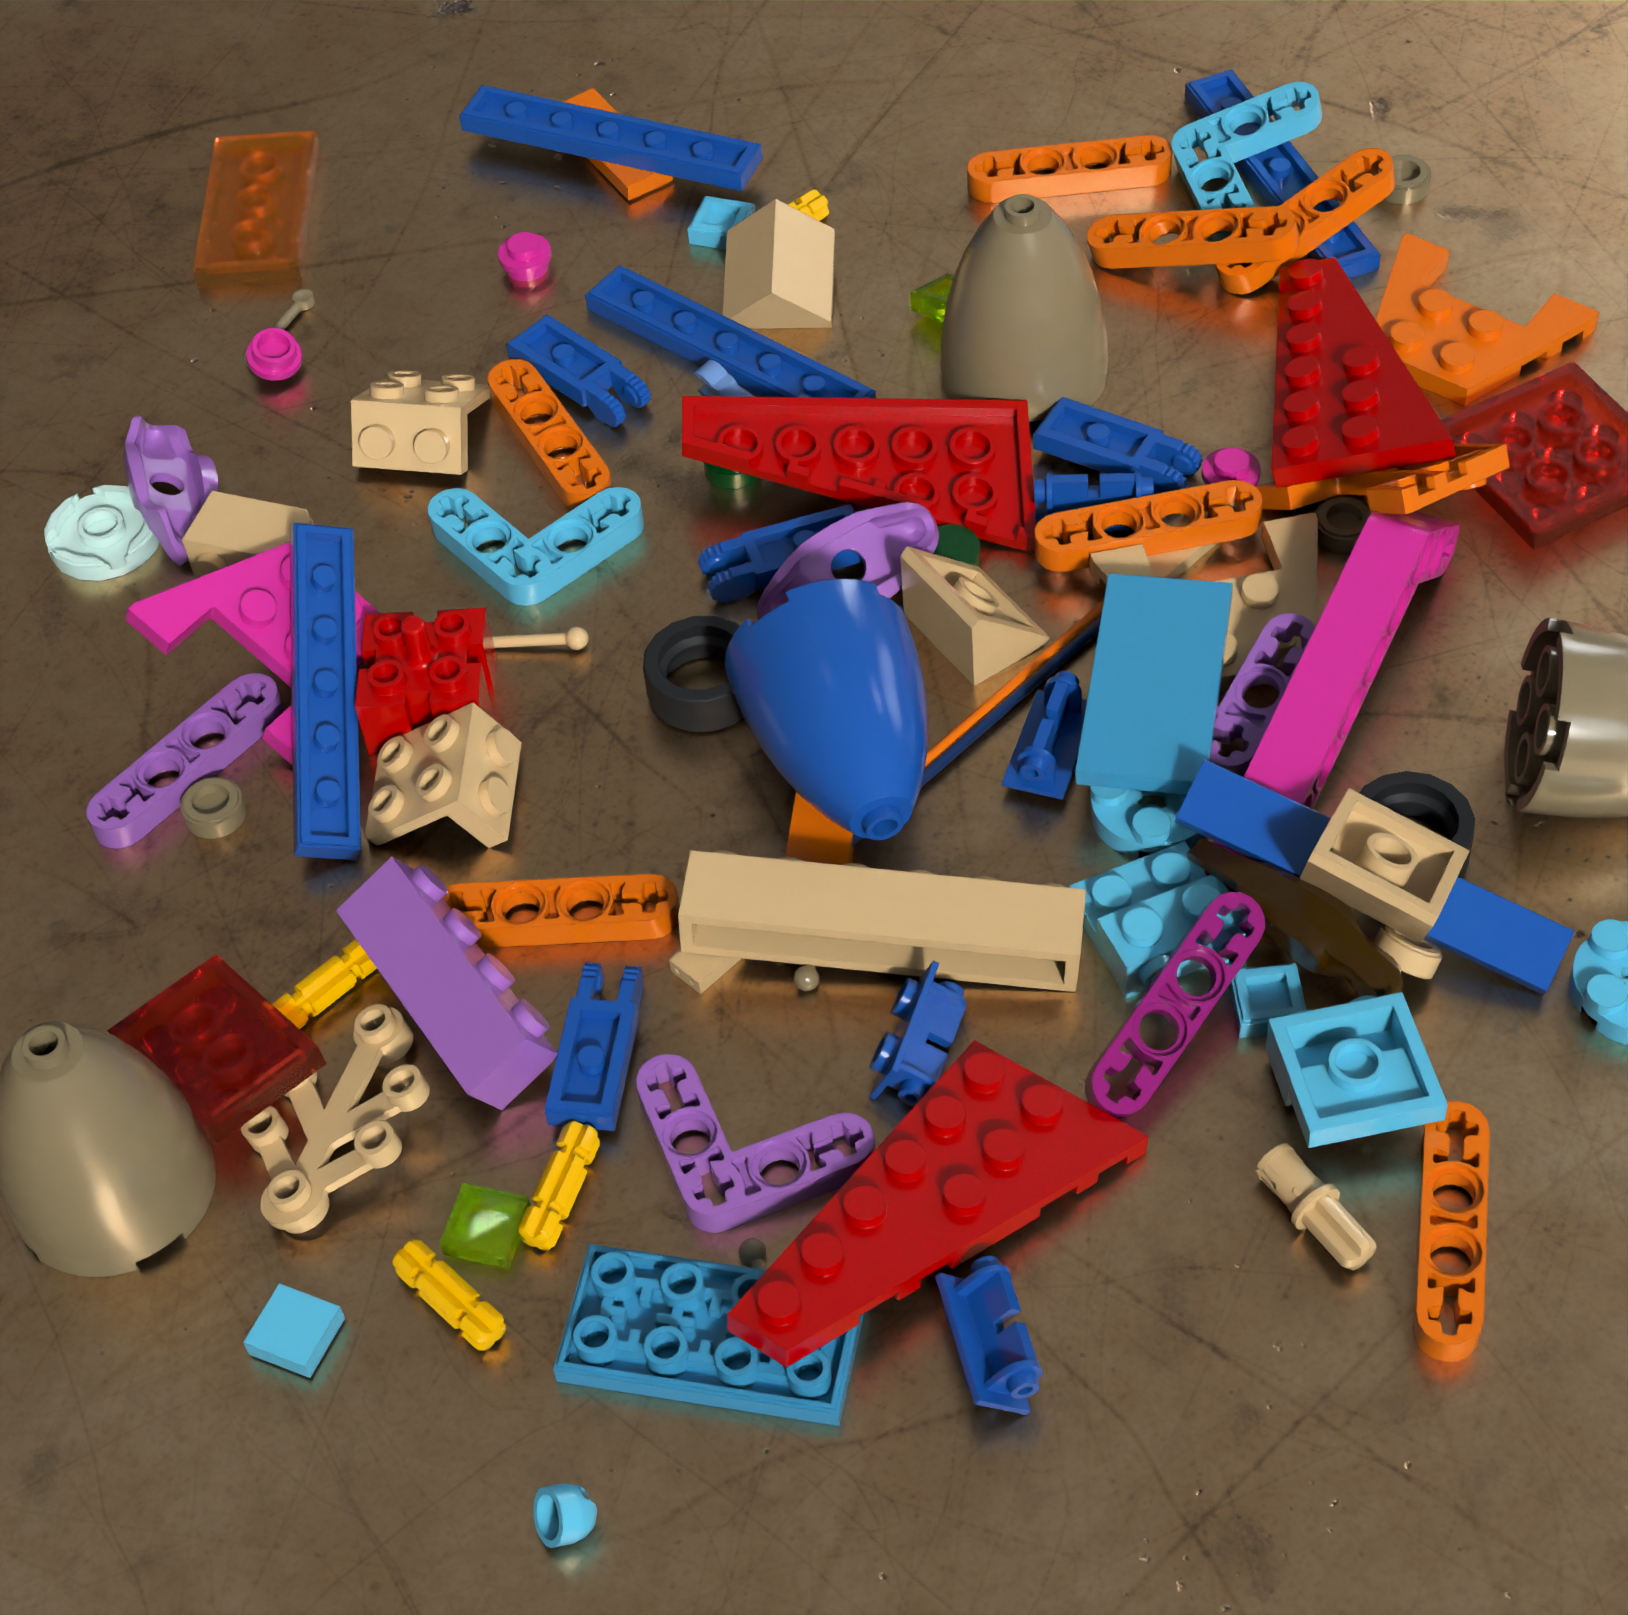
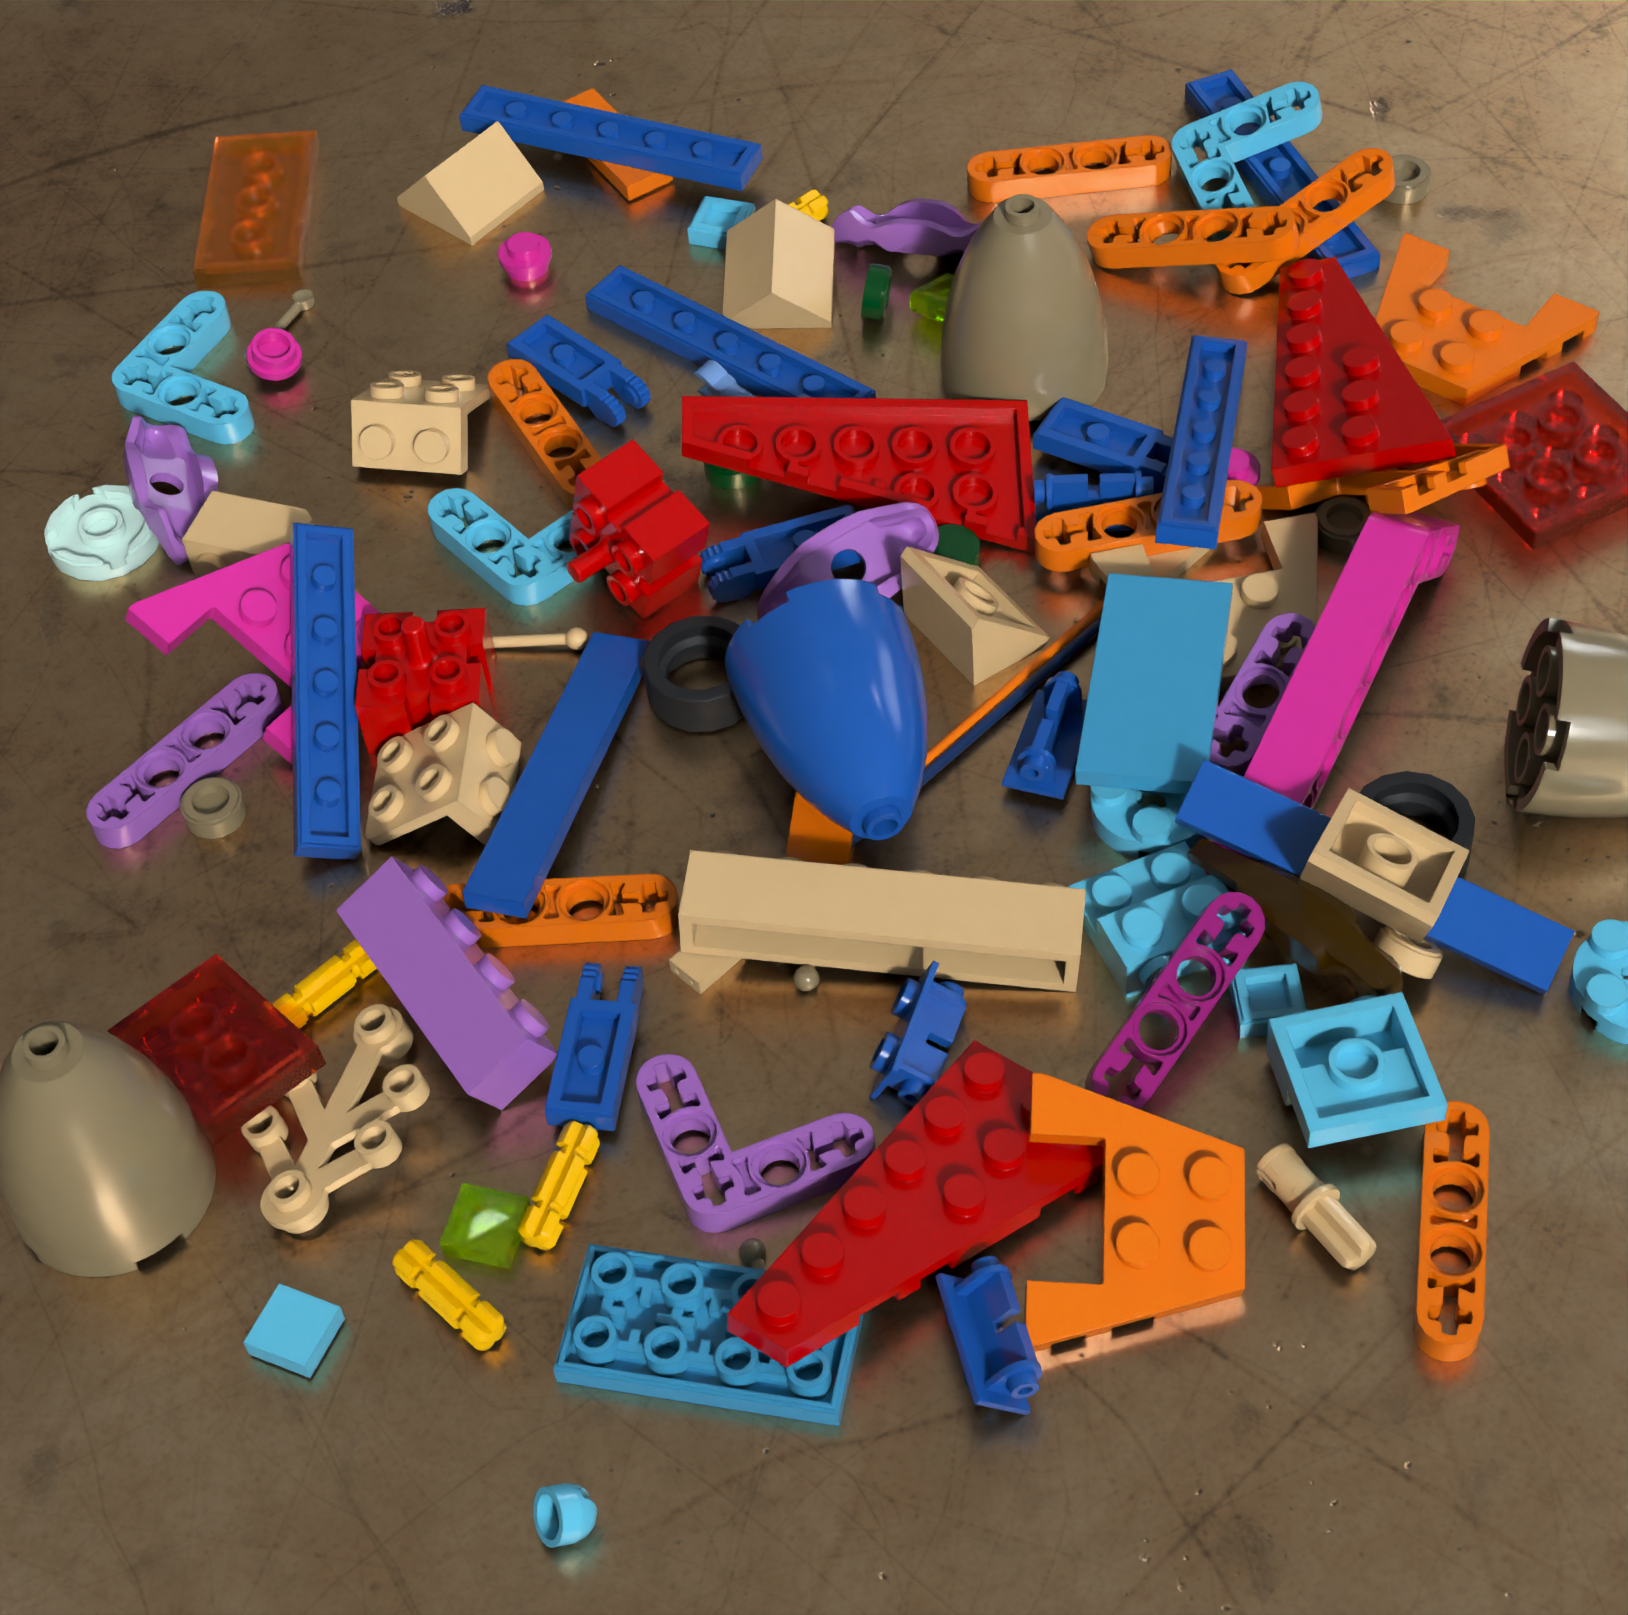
none -> medium azure beam [111,290,254,445]
none -> tan slope [397,121,544,245]
none -> blue tile [462,632,650,919]
none -> red brick [567,439,710,620]
none -> medium lavender piece [831,198,983,256]
none -> dark green tile [861,263,893,321]
none -> orange wing [1024,1073,1245,1352]
none -> blue tile [1155,335,1248,550]

